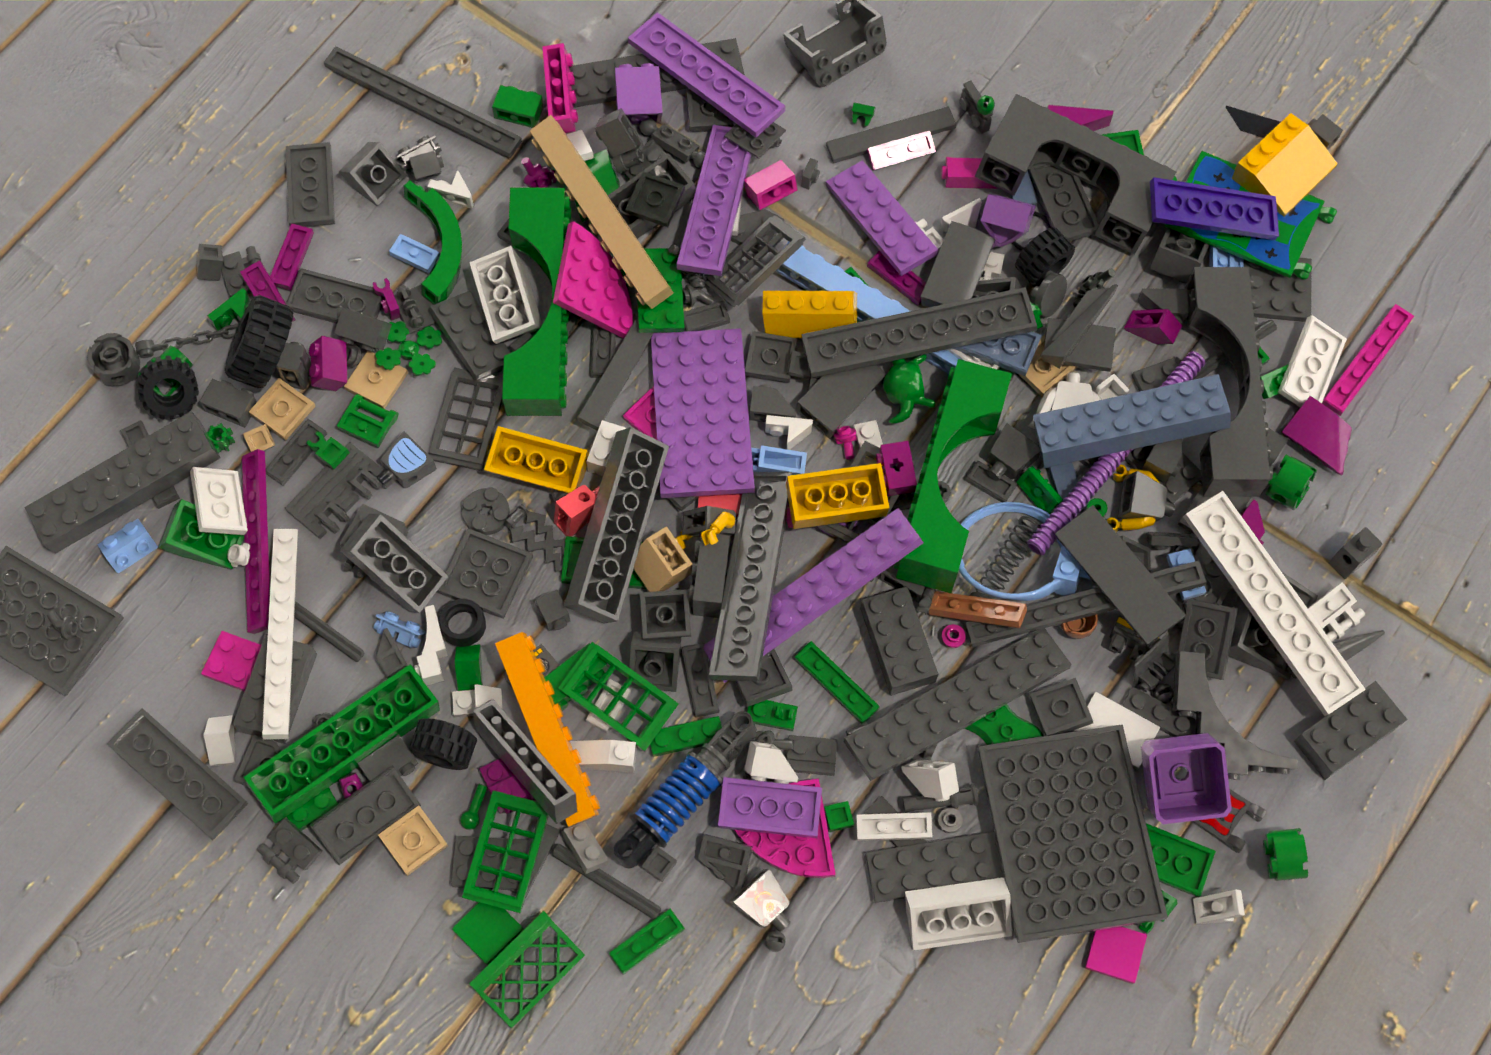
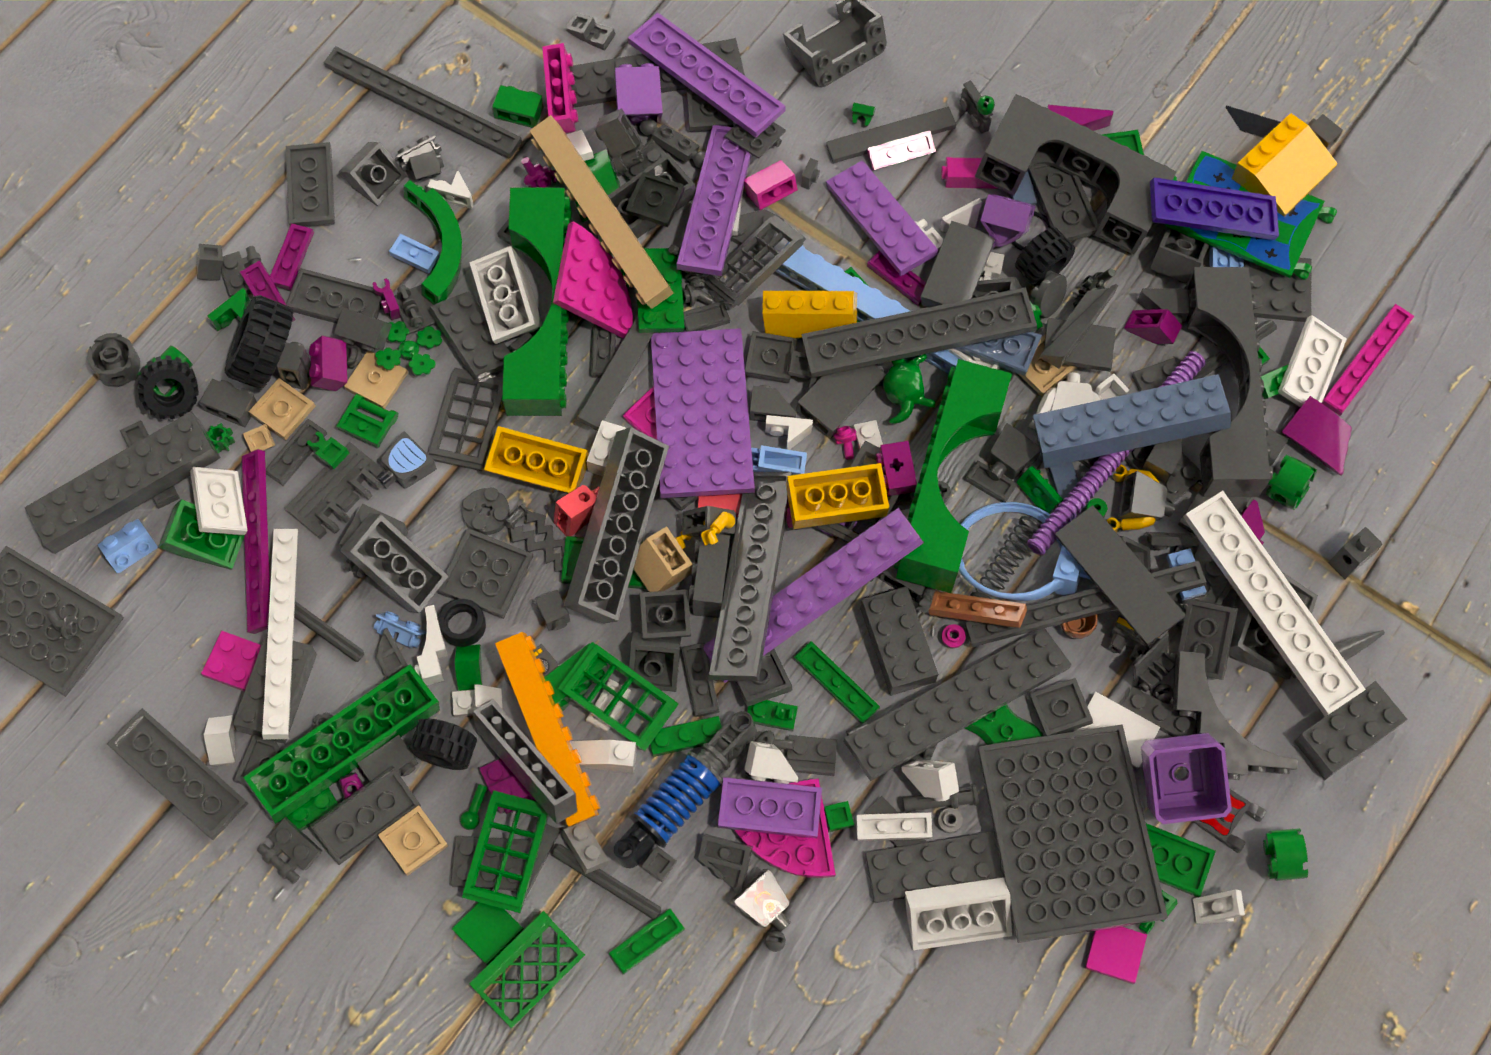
dark grey piece [135,324,239,358] -> none
white plate [228,543,250,568] -> none
white plate [1308,582,1365,642] -> none
none -> dark grey slope [565,12,616,50]

